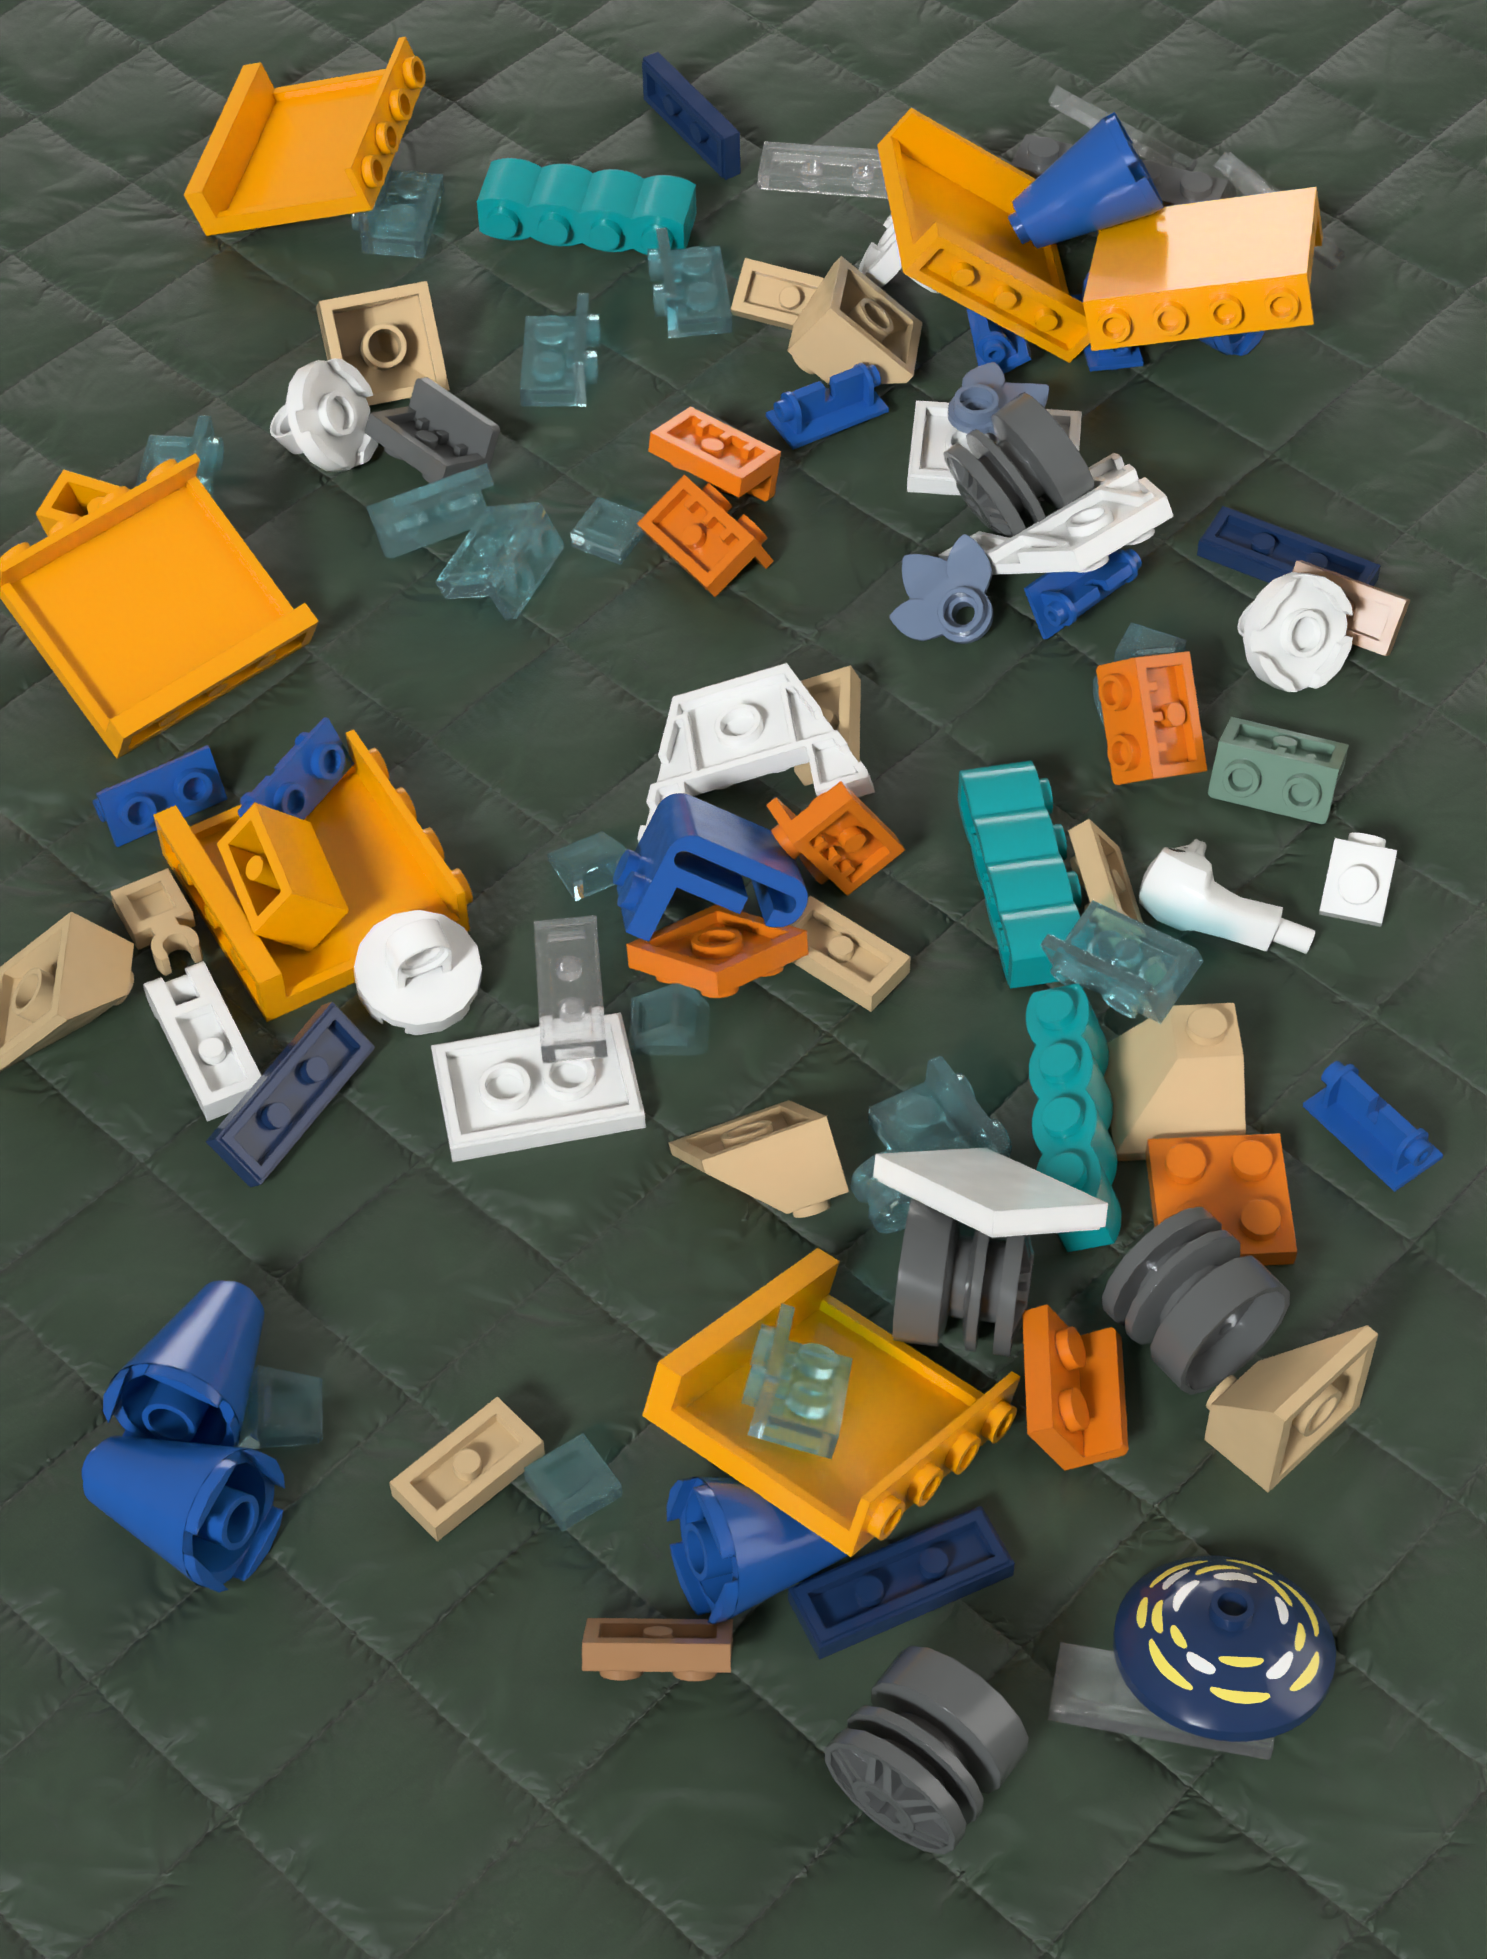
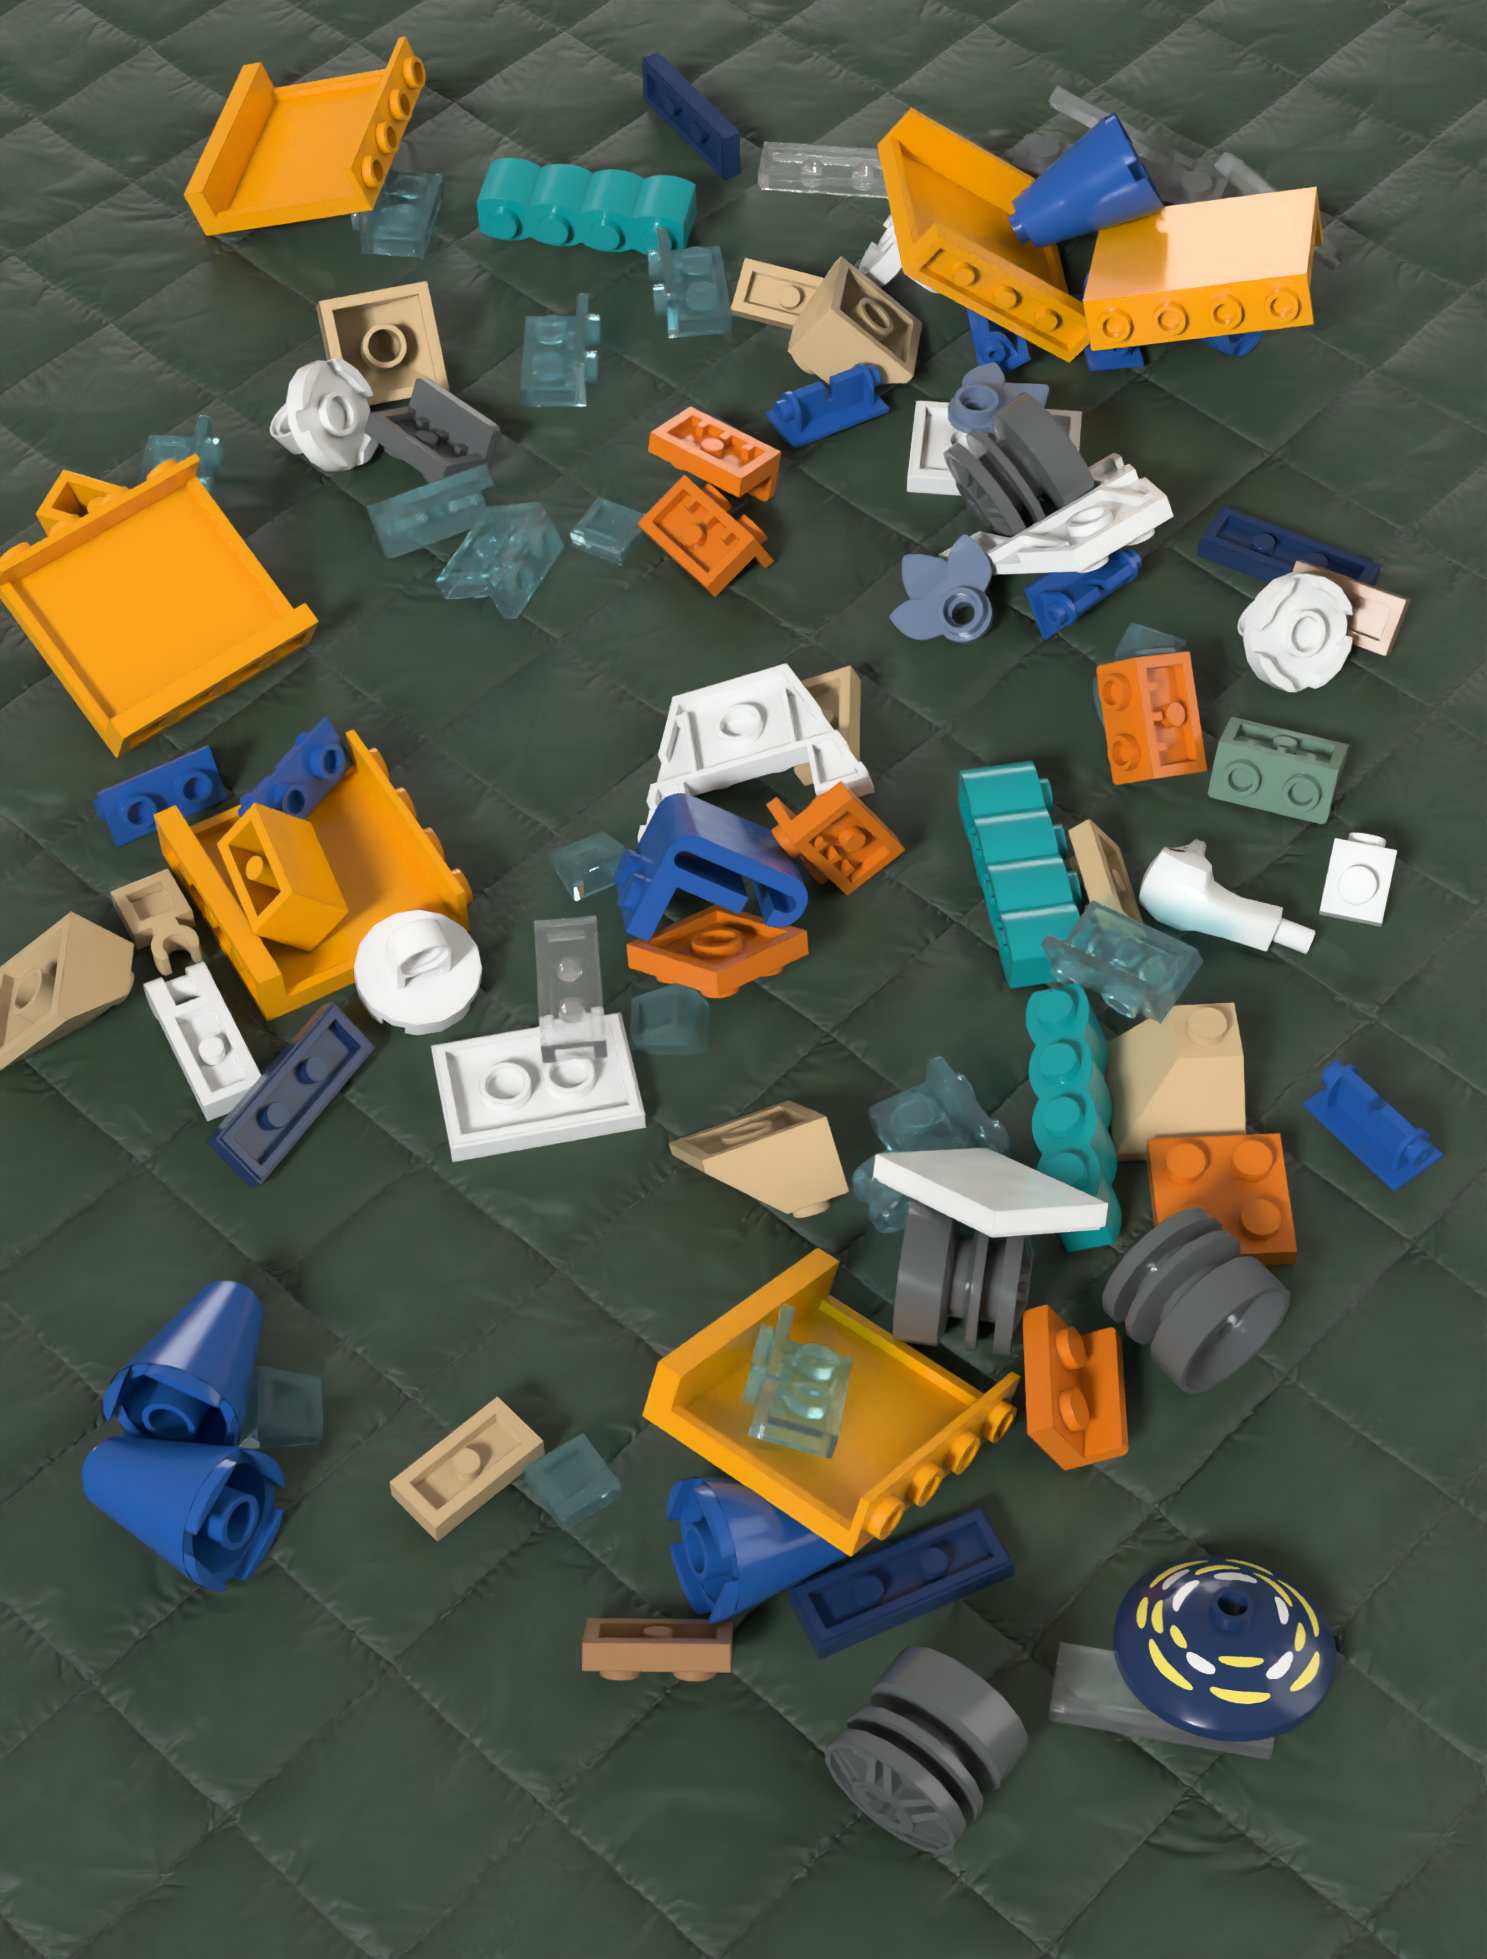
tan plate [790,895,911,1012] -> none
tan slope [1204,1325,1378,1493] -> none

